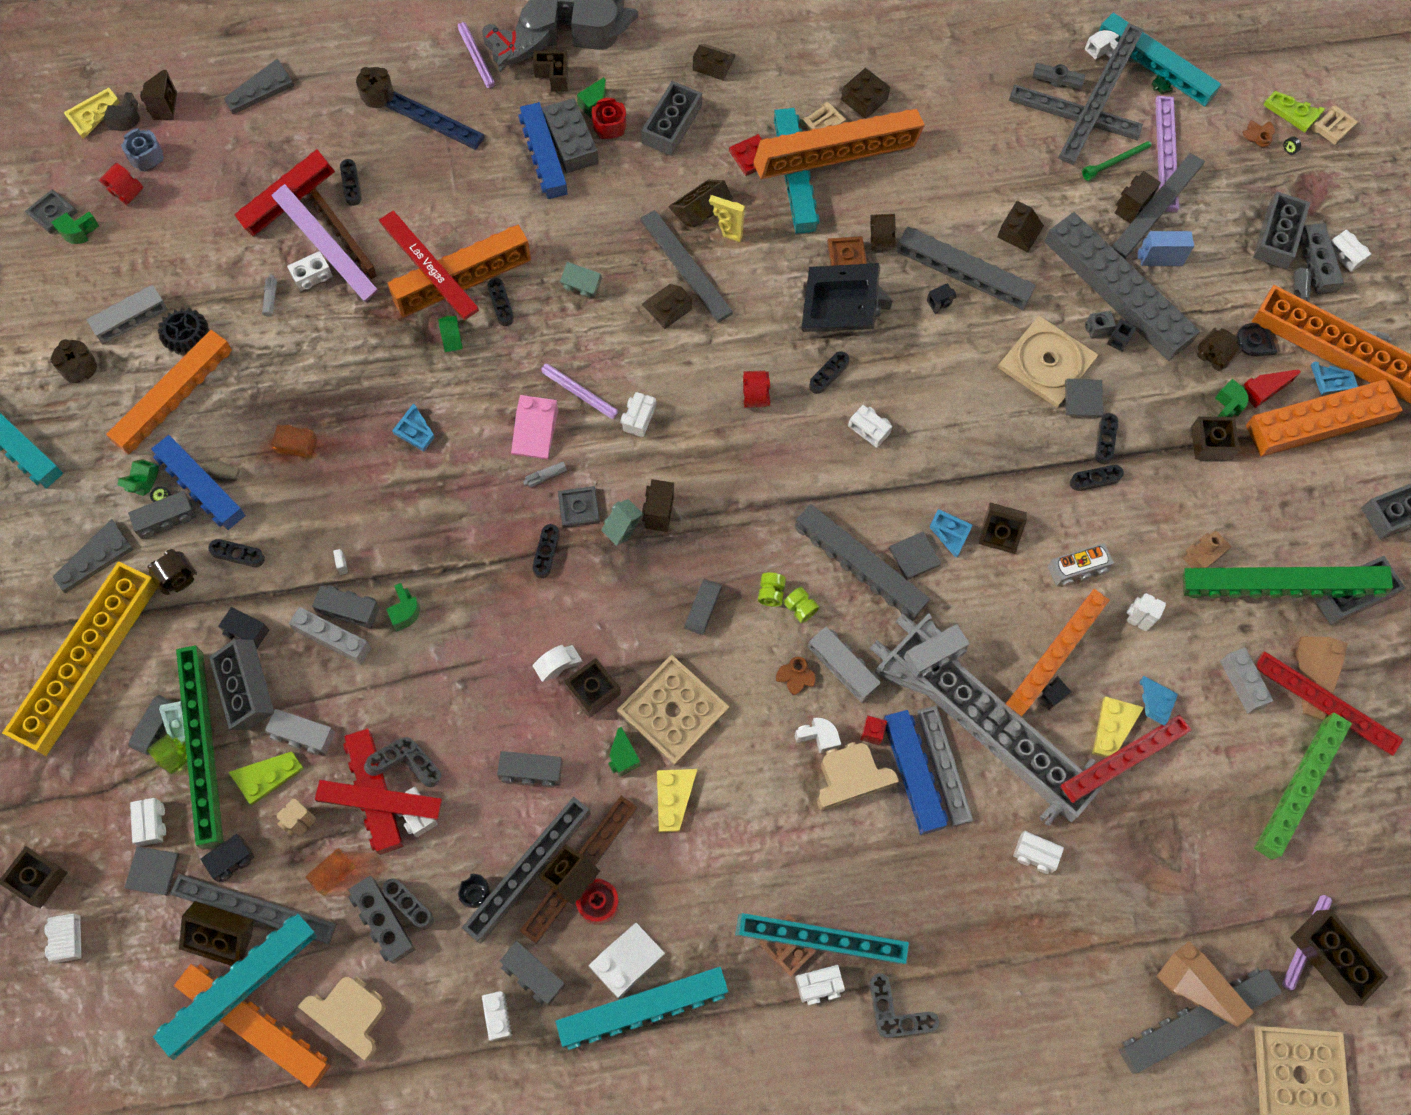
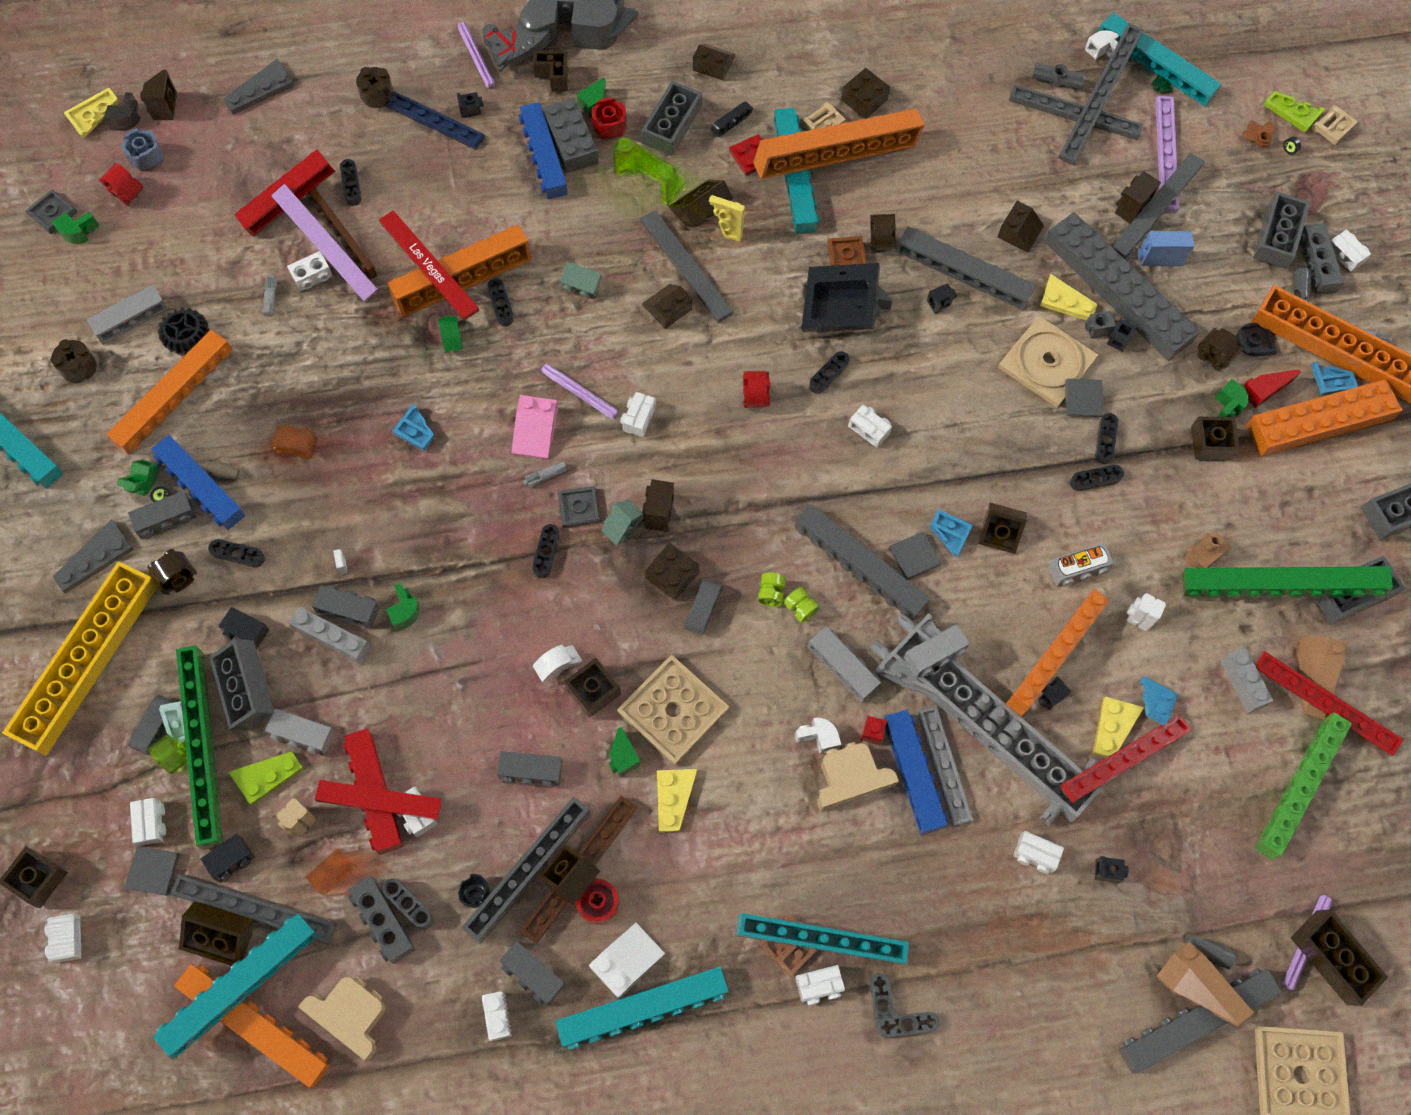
dark grey beam [364,737,441,787] -> none
dark orange plate [776,657,815,695] -> none
green piece [1082,141,1152,181] -> none
none -> black brick [456,92,484,118]
none -> clear neon green windscreen [612,138,686,206]
none -> dark brown brick [645,543,700,601]
none -> black beam [711,101,753,137]
none -> light yellow wing [1040,274,1097,321]
none -> black brick [1095,856,1129,883]
none -> dark grey piece [1185,936,1236,970]

